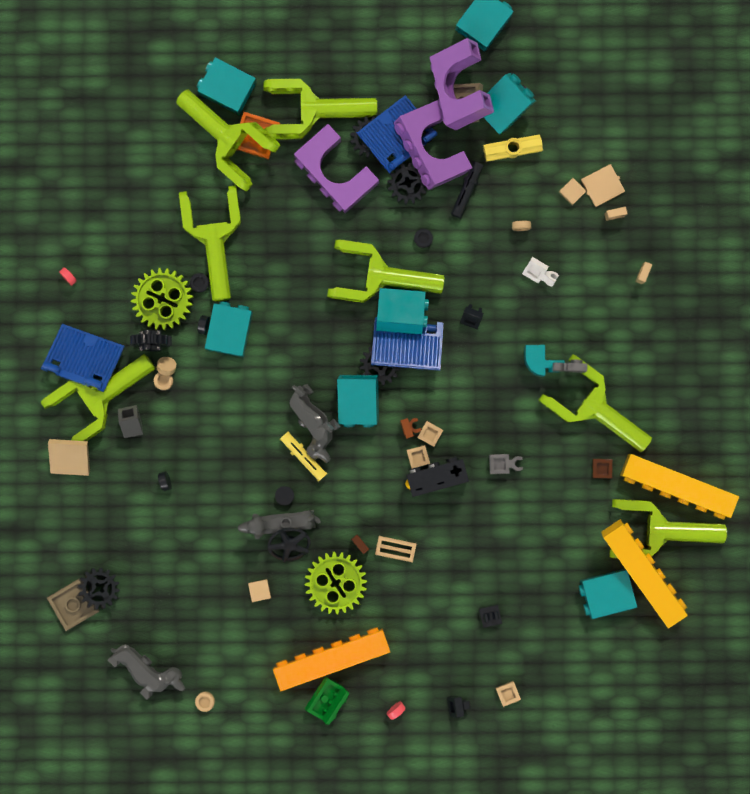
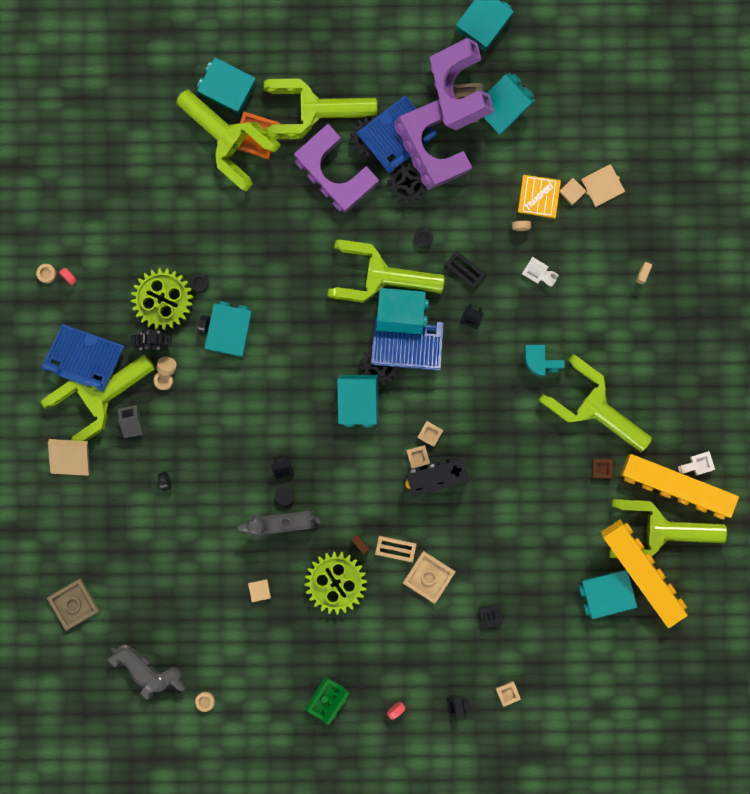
black gear [77,568,120,610] -> none
lime piece [179,185,241,302] -> none
black wheel [268,527,311,562] -> none
light orange brick [273,627,390,692] -> none
light yellow pin [280,431,327,482] -> none
dark grey animal [289,384,341,463] -> none
dark orange tile [400,418,421,439] -> none
black pin [450,161,484,219] -> none
light yellow piece [483,134,543,162] -> none
flat silver plate [489,454,523,474] -> none
flat silver plate [553,360,587,373] -> none
tan tile [605,207,627,221] -> none
none -> tan tile [36,264,57,283]
none -> black tile [271,455,294,480]
none -> tan tile [403,551,456,604]
none -> black tile [444,250,486,290]
none -> yellow tile [518,175,561,219]
none -> white plate [678,451,715,475]

